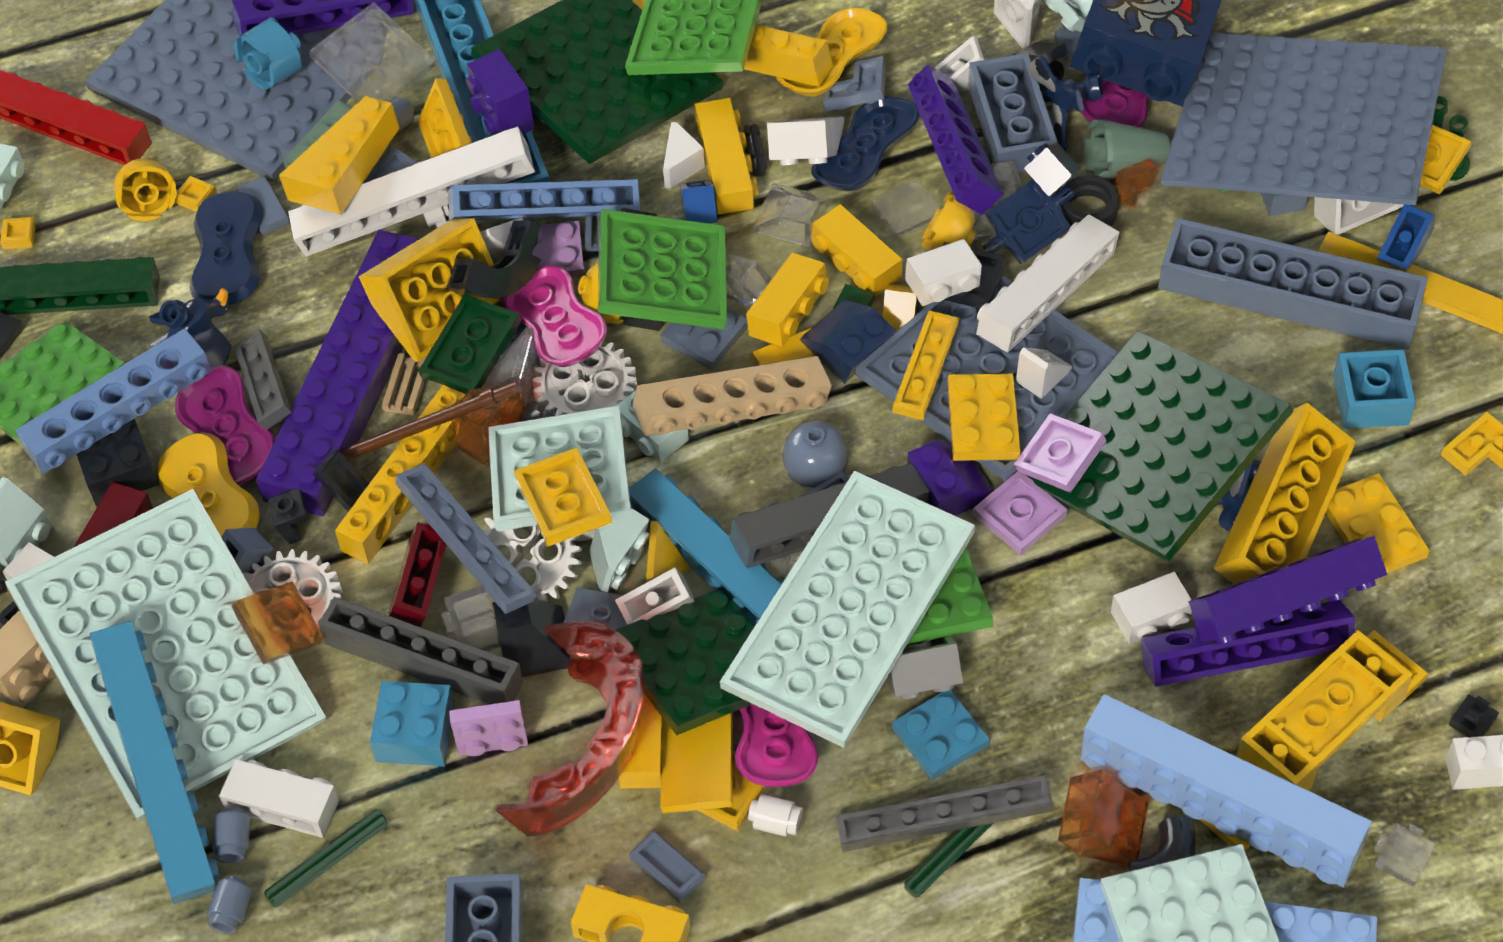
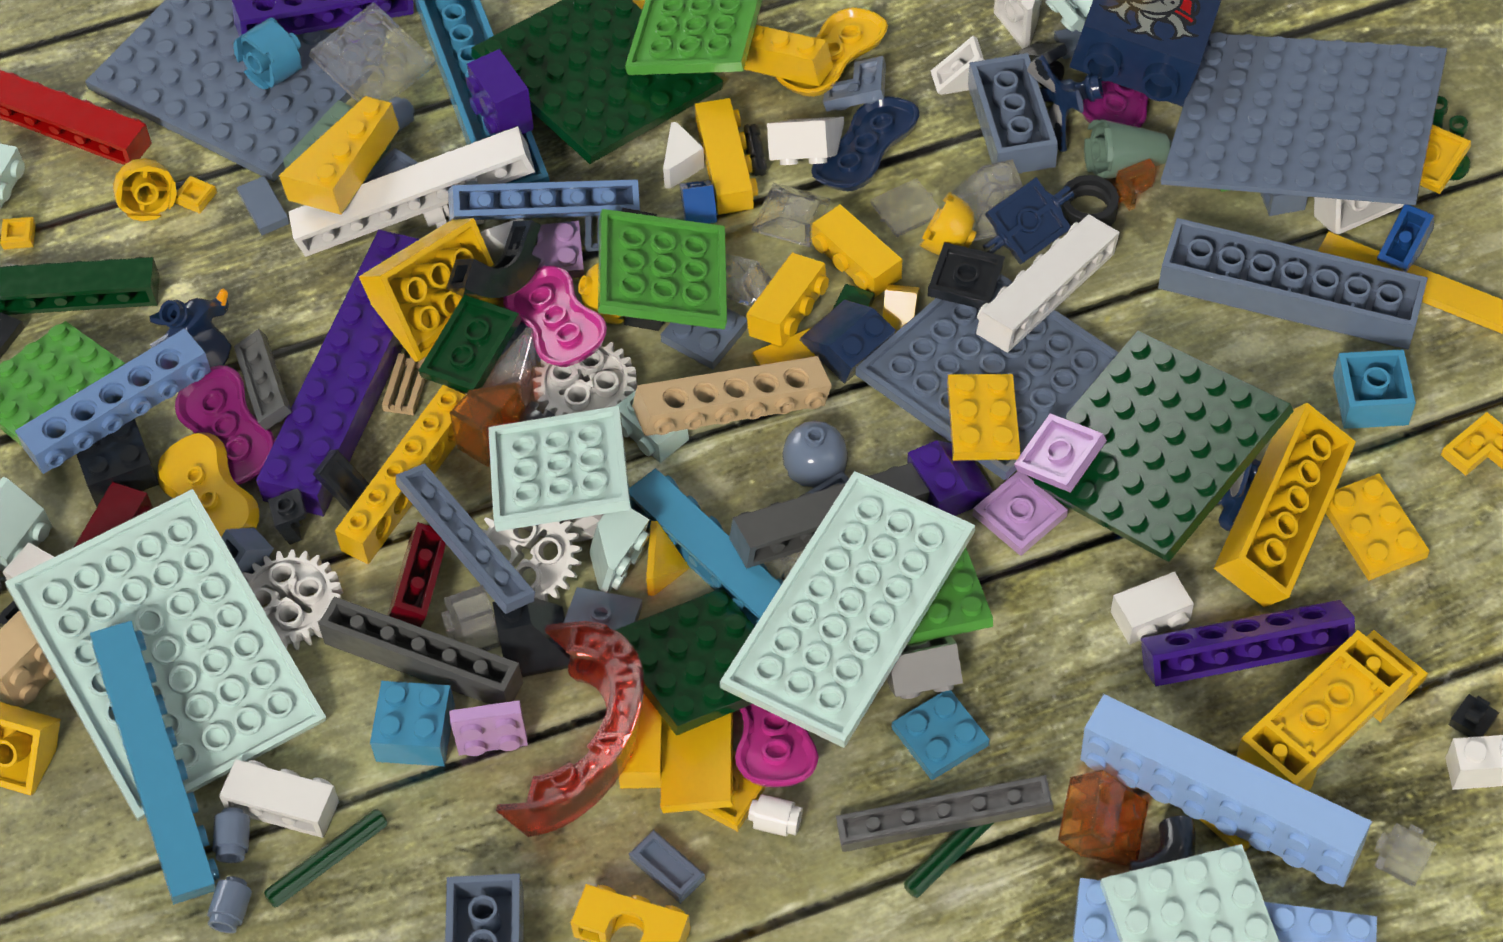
dark blue plate [189,192,263,305] -> none
clear orange tile [231,581,325,665] -> none
reddish brown bar [343,380,522,460] -> none
yellow plate [418,79,472,158] -> none
yellow plate [513,447,613,547] -> none
white slope [615,567,695,625] -> none
yellow tile [892,310,959,421] -> none
white brick [905,239,982,306] -> none
dark purple brick [907,64,1003,215] -> none
white slope [1016,347,1073,399] -> none
brick [1024,142,1081,196] -> none
dark purple brick [1188,536,1387,645] -> none

